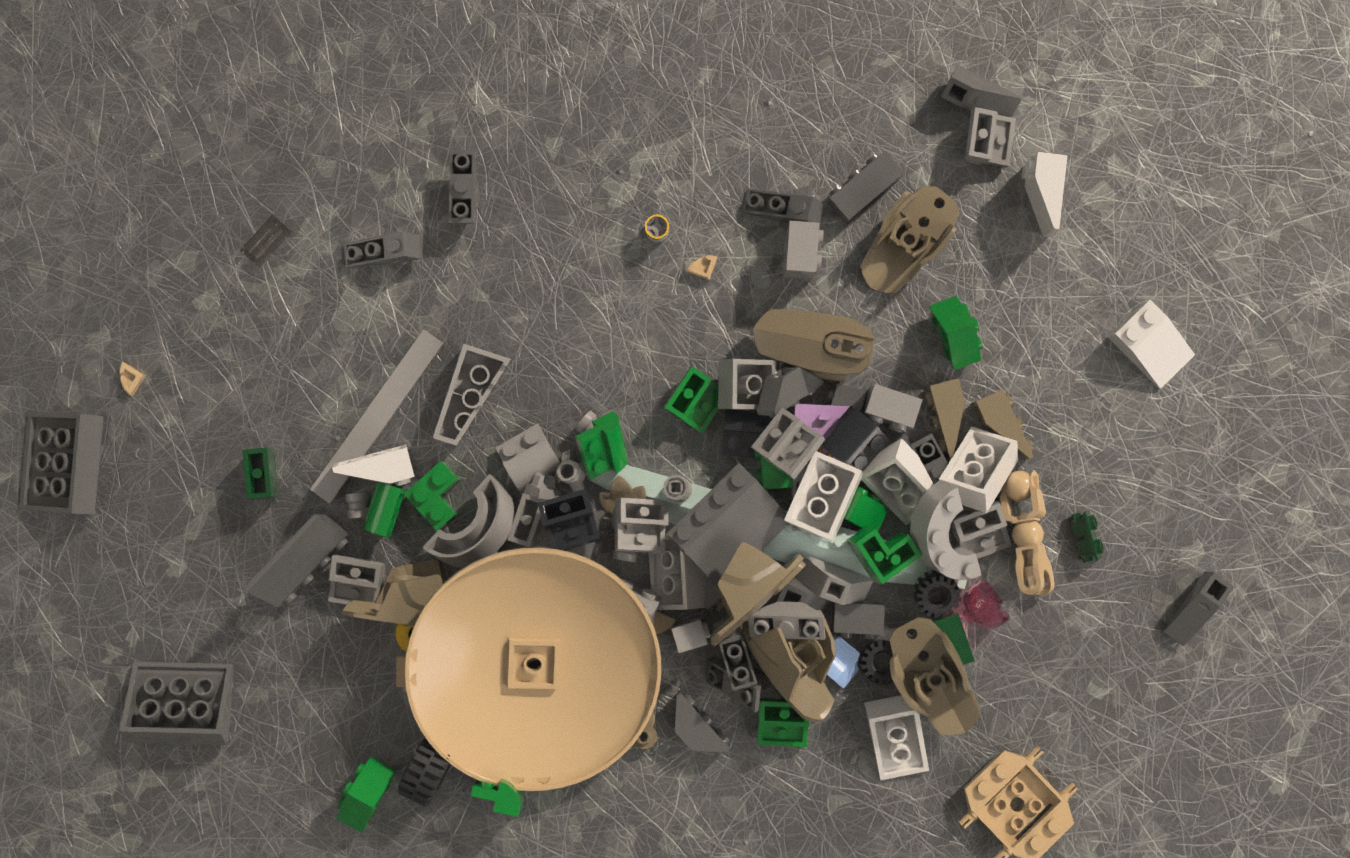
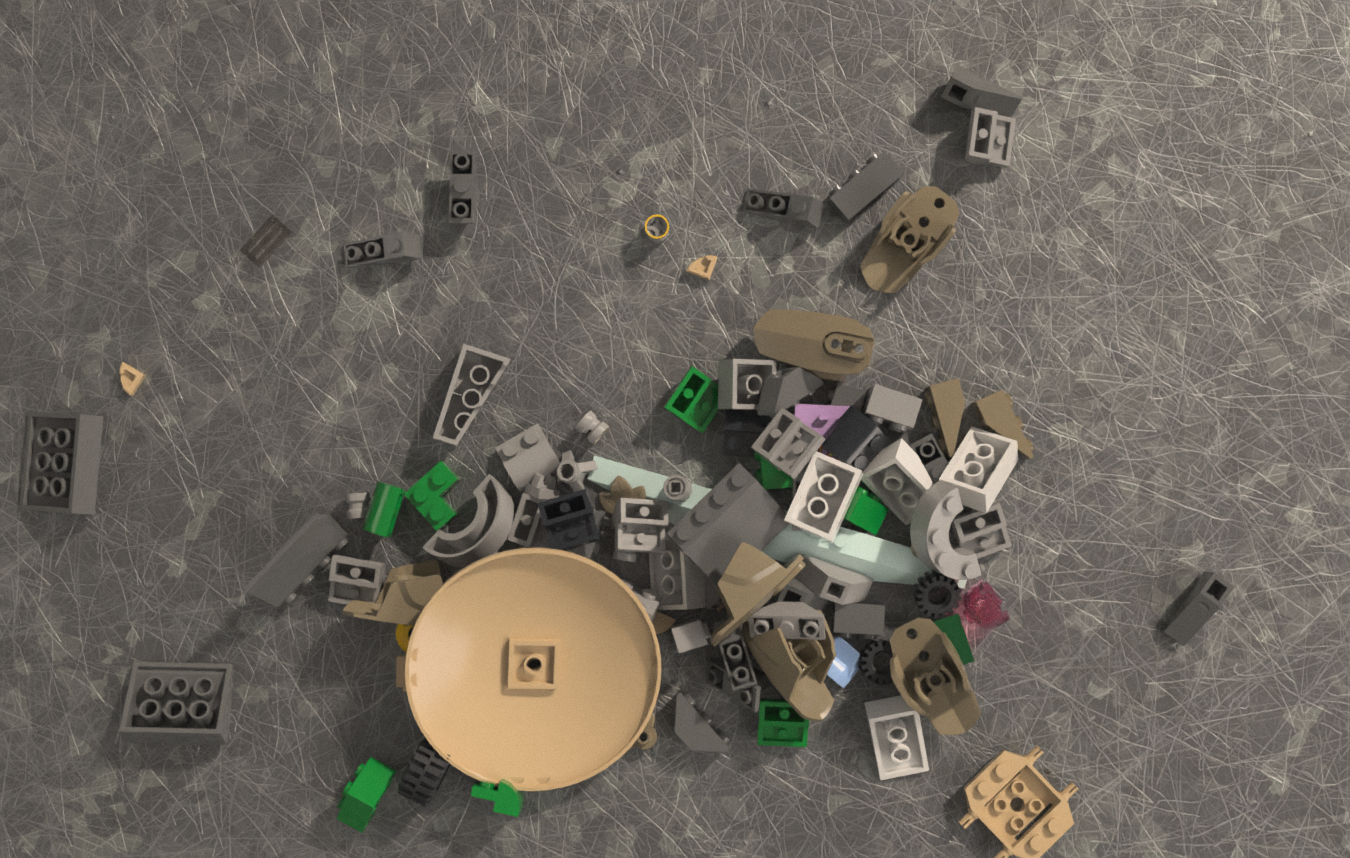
dark green brick [242,447,279,500] -> none
light grey tile [310,329,444,504] -> none
white slope [332,444,414,486] -> none
green brick [575,411,628,480] -> none
light grey brick [783,221,823,279] -> none
green brick [846,526,922,584] -> none
green brick [929,296,983,370] -> none
tan piece [1000,470,1054,595] -> none
white slope [1022,152,1067,237] -> none
dark green hinge [1070,510,1104,563] -> none
white slope [1108,300,1195,389] -> none

